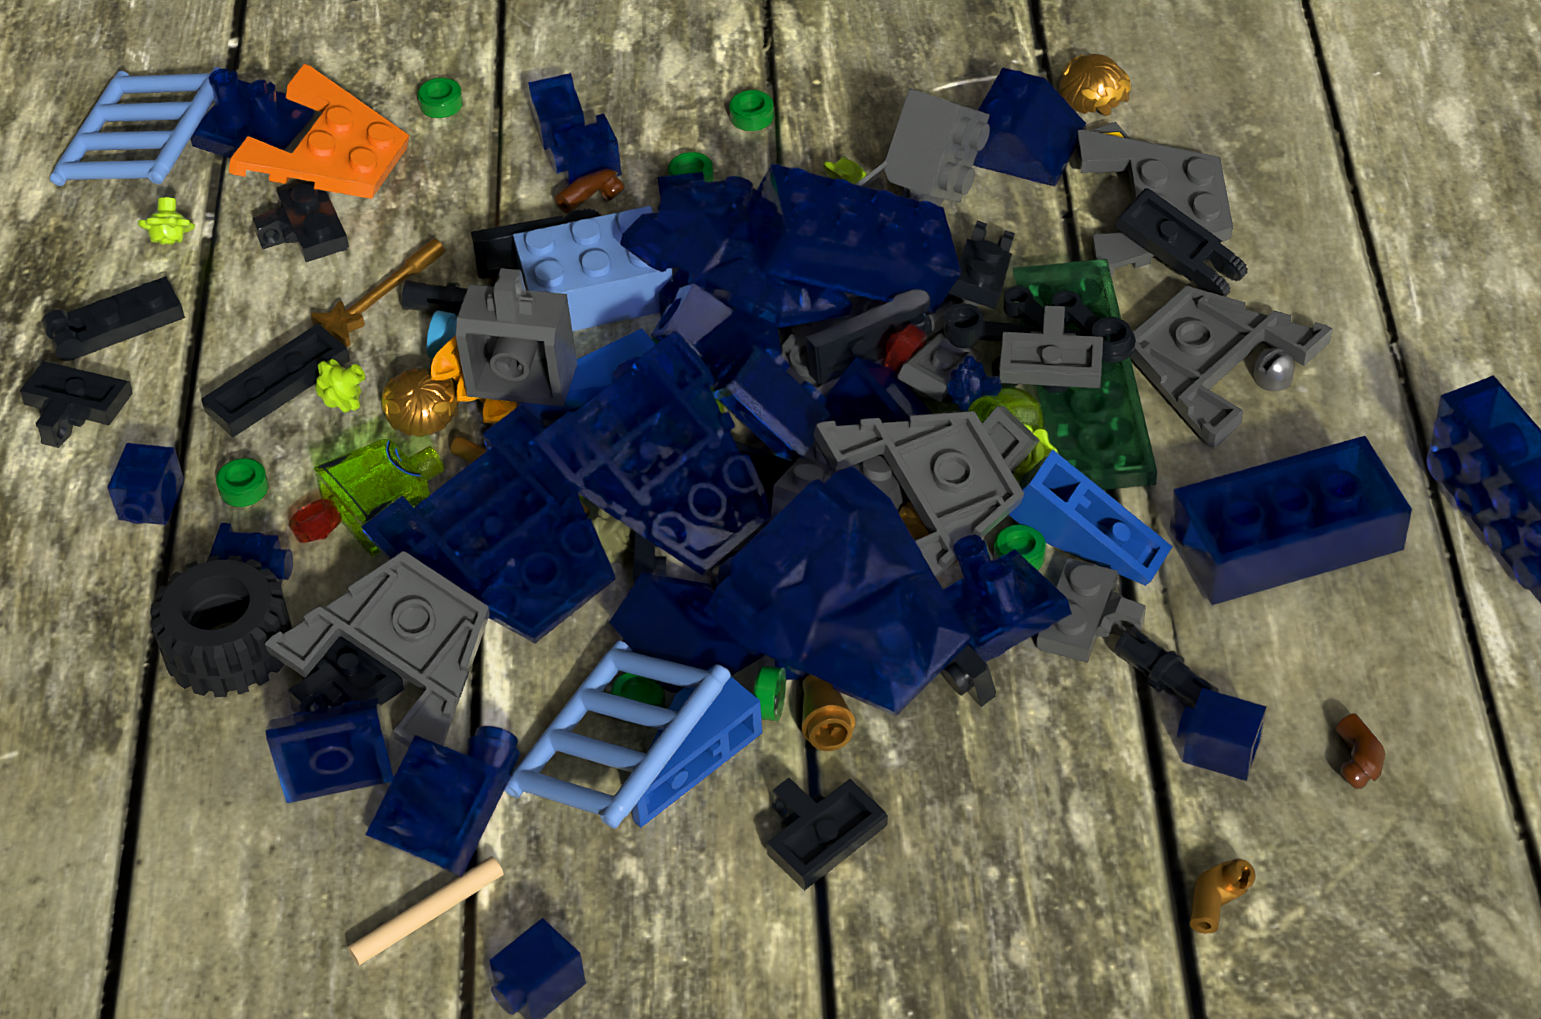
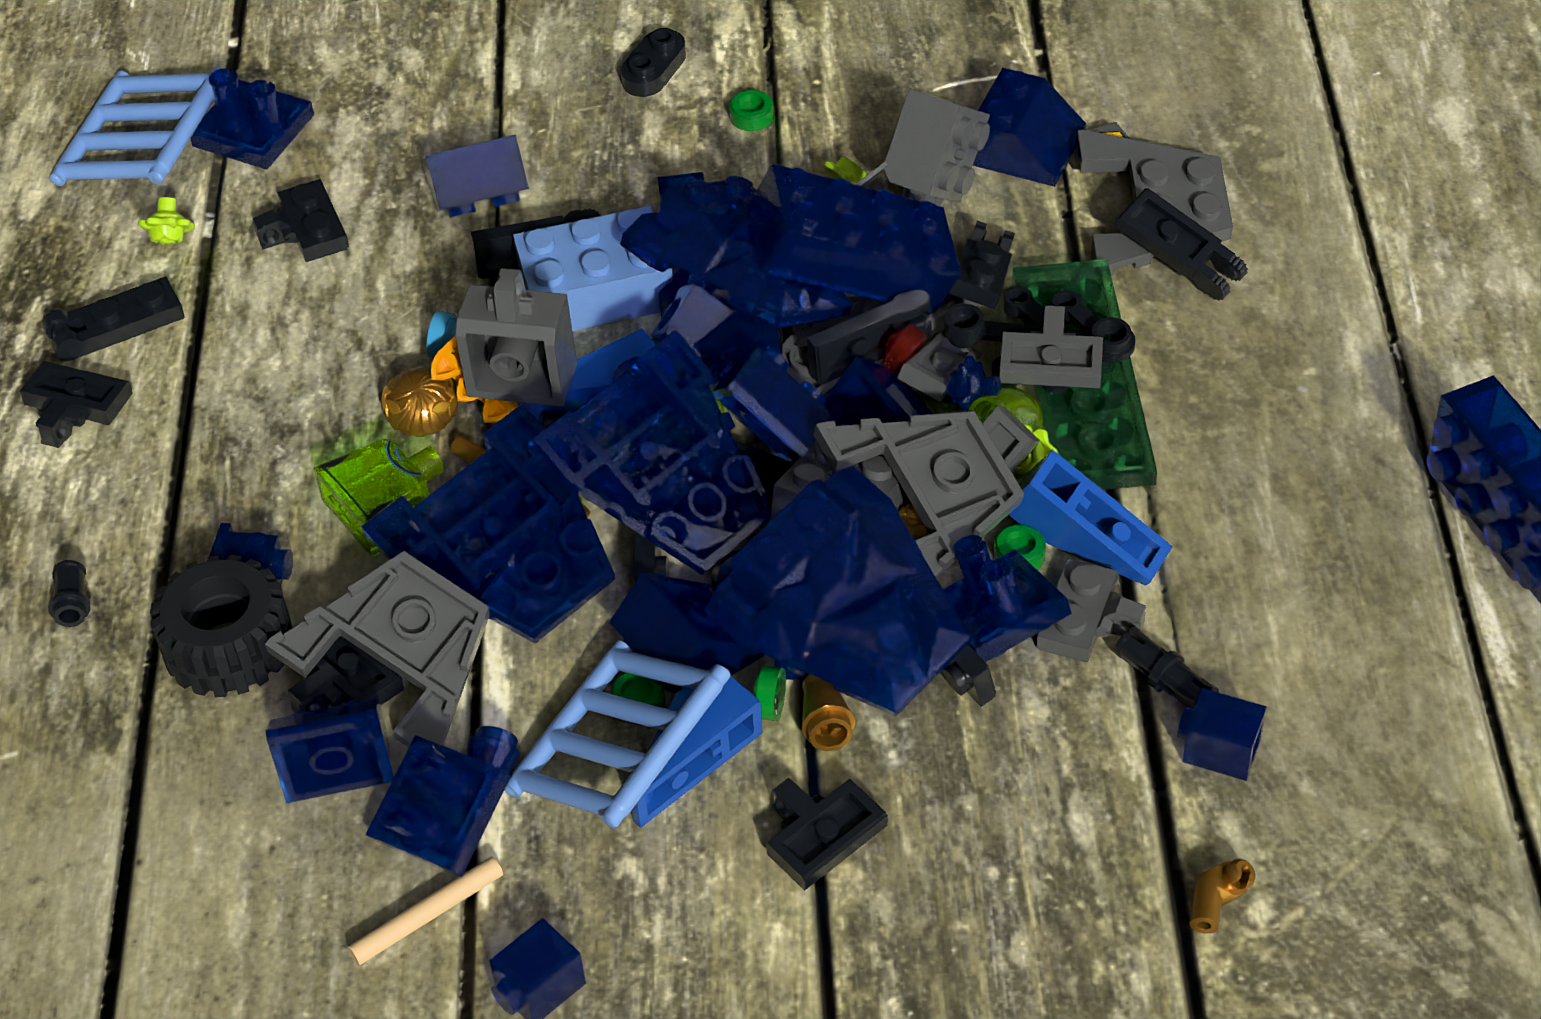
clear blue brick [107,443,185,525] -> none
black plate [201,323,350,438] -> none
green tile [216,458,269,507] -> none
orange wing [228,64,410,199] -> none
clear red tile [288,499,342,543] -> none
pearl gold piece [311,239,445,347] -> none
lime plant [315,359,366,413] -> none
black pin [402,280,468,317] -> none
green tile [417,78,463,118] -> none
clear blue brick [528,73,587,150] -> none
clear blue brick [549,113,622,185] -> none
reddish brown arm [555,168,625,214] -> none
olive plant [586,506,636,565] -> none
green tile [668,152,714,195] -> none
pearl gold hair [1058,54,1131,116] -> none
dark grey wing [1130,286,1332,449] -> none
clear blue brick [1170,436,1412,605] -> none
flat silver hinge [1253,348,1294,391] -> none
reddish brown arm [1335,713,1386,789] -> none
none -> black pin [48,560,90,627]
none -> clear blue slope [421,135,529,218]
none -> black plate [621,28,686,97]

